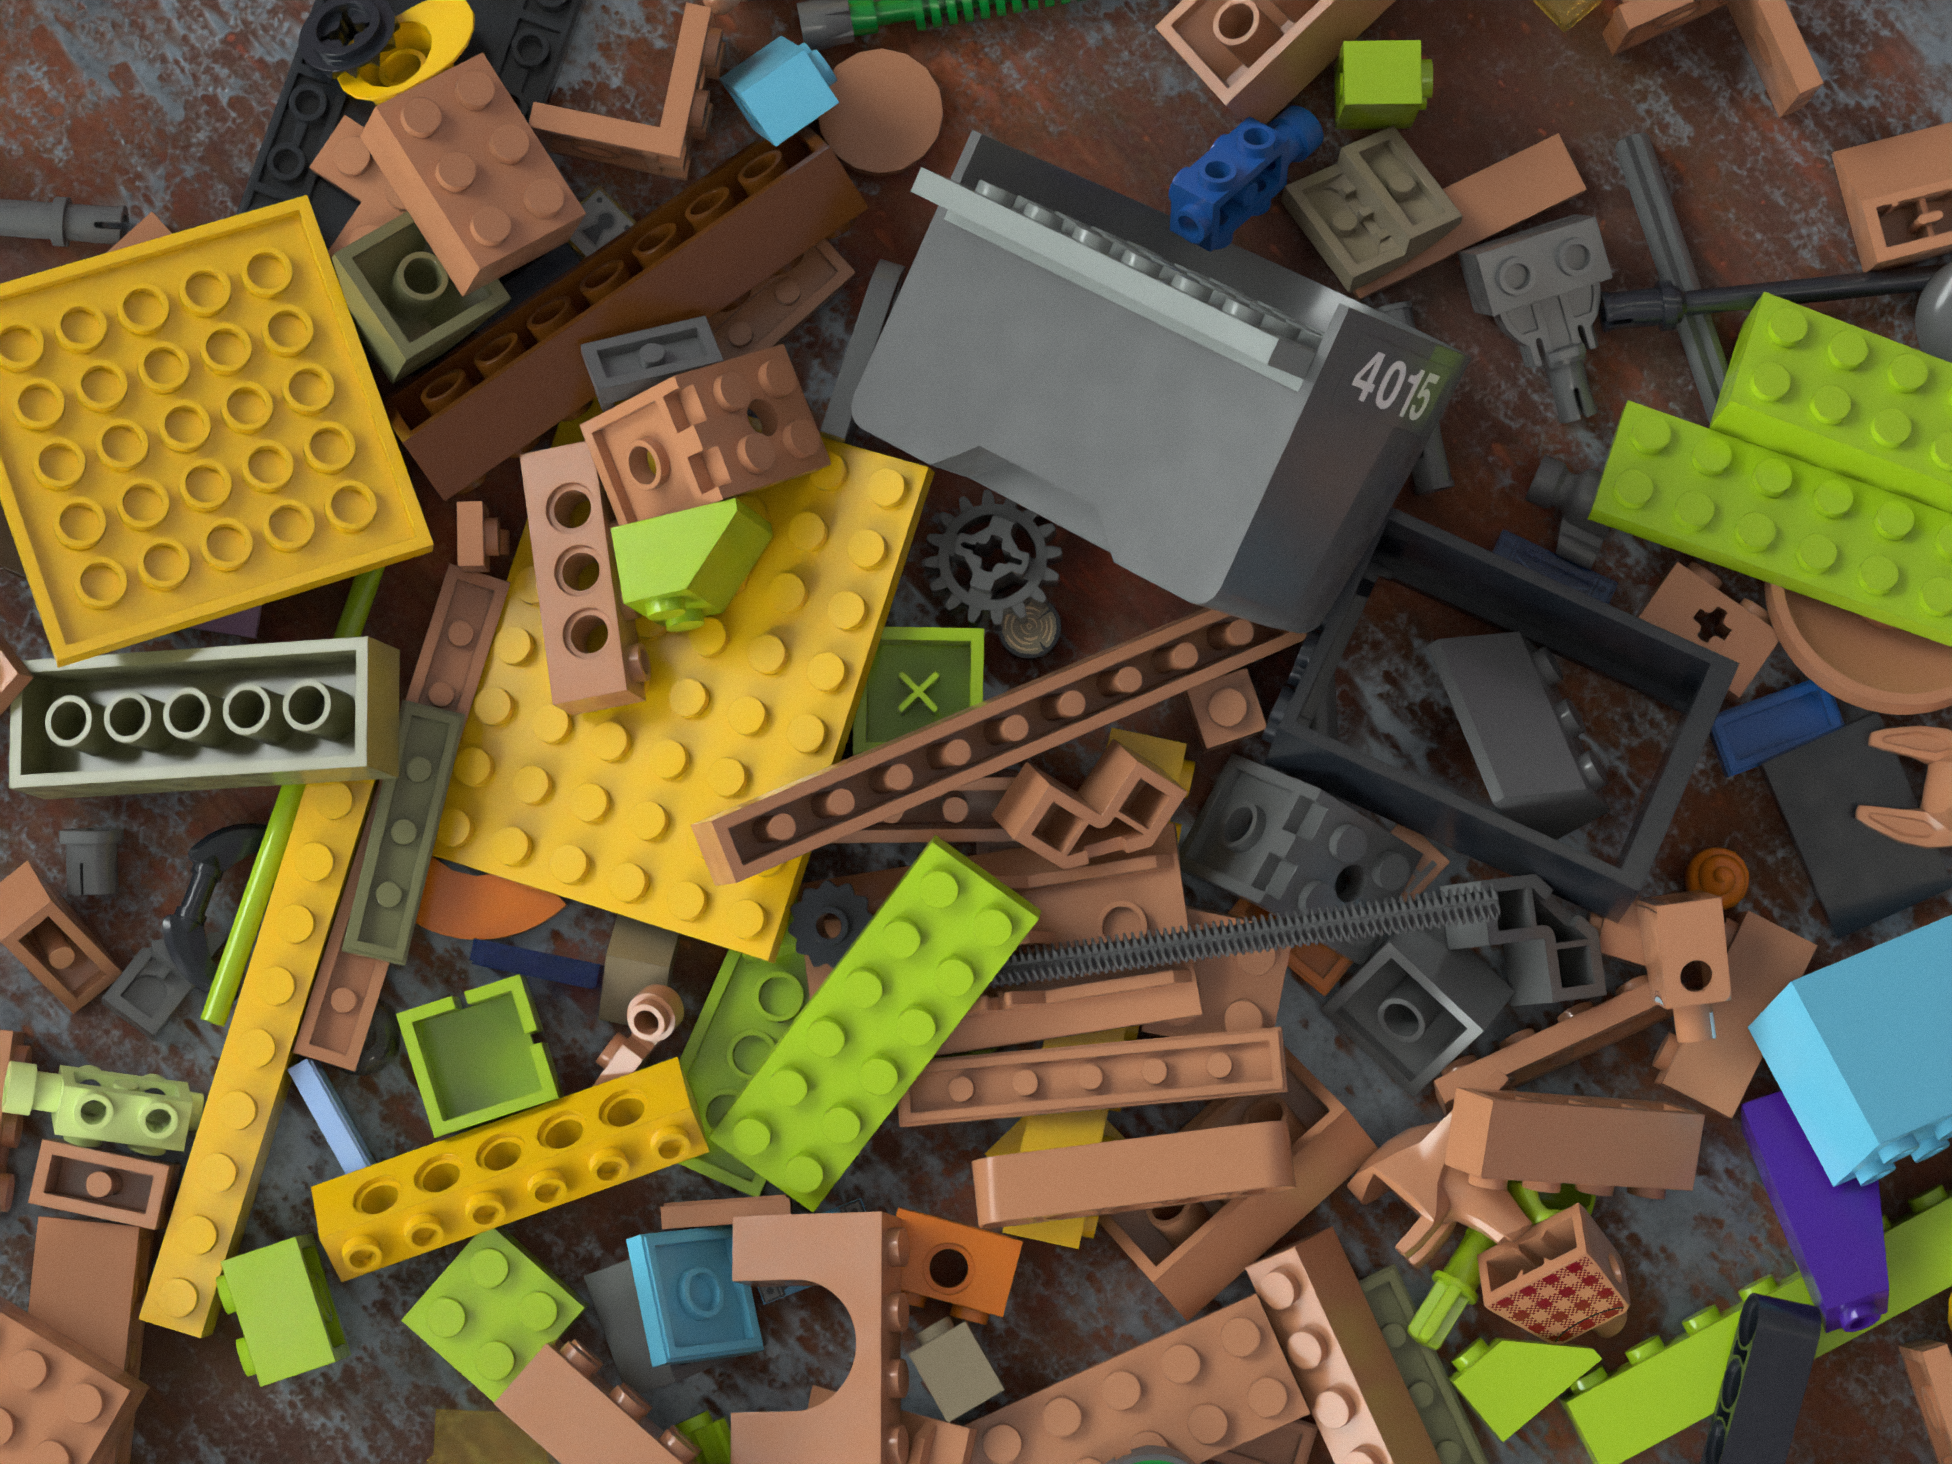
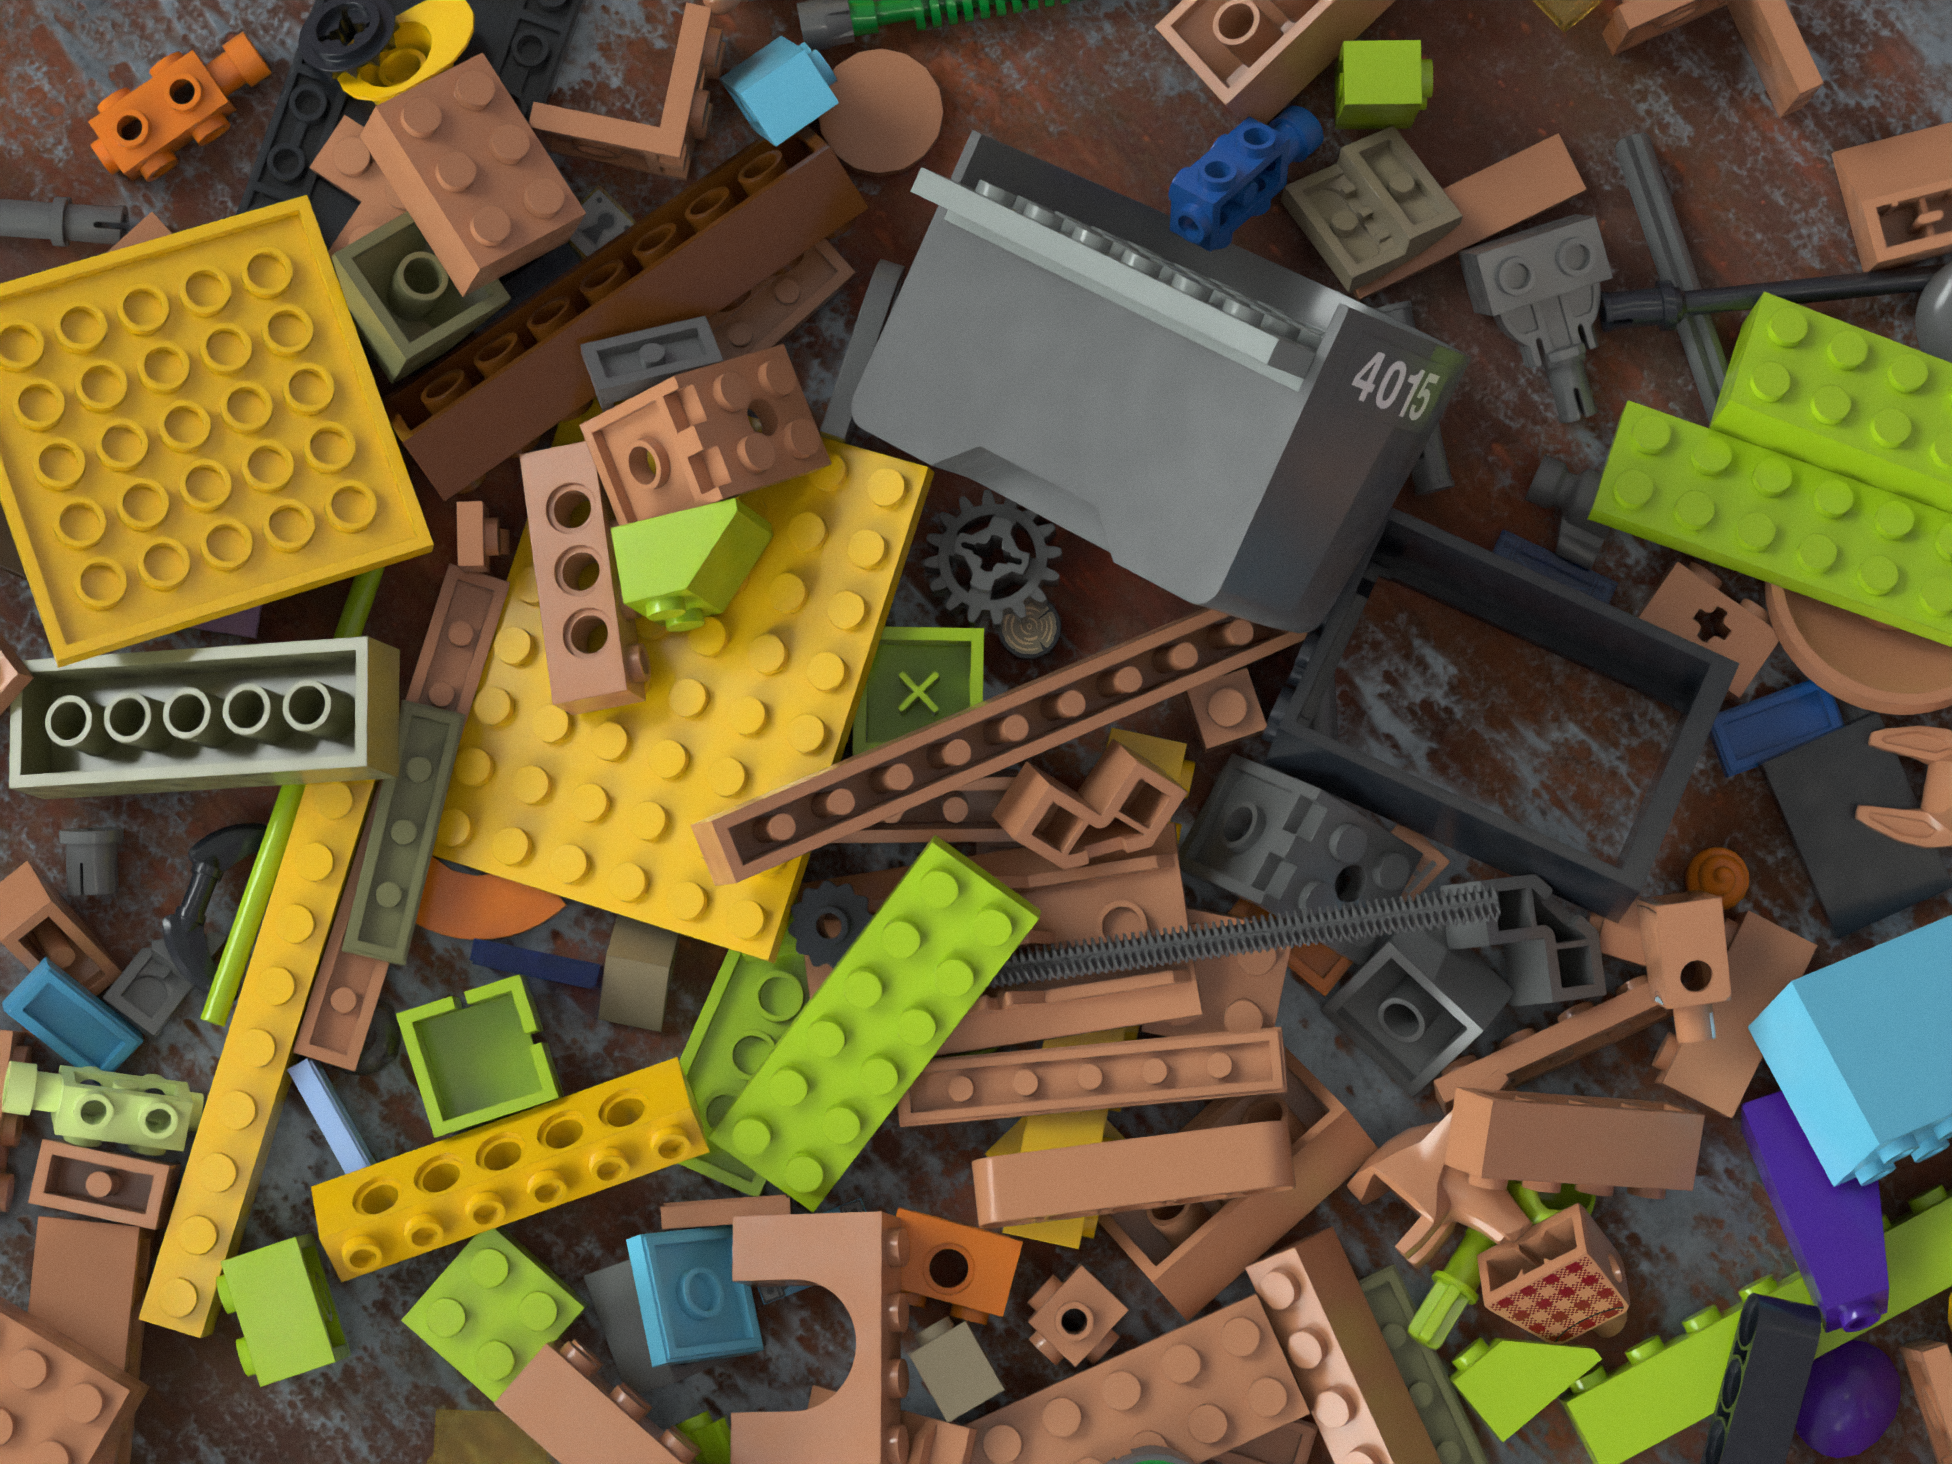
nougat plate [592,984,684,1087] -> none
dark grey slope [1427,632,1610,840] -> none
none -> dark azure tile [2,957,144,1086]
none -> orange brick [88,31,272,182]
none -> nougat brick [1027,1263,1129,1367]
none -> dark purple hat [1795,1340,1901,1458]

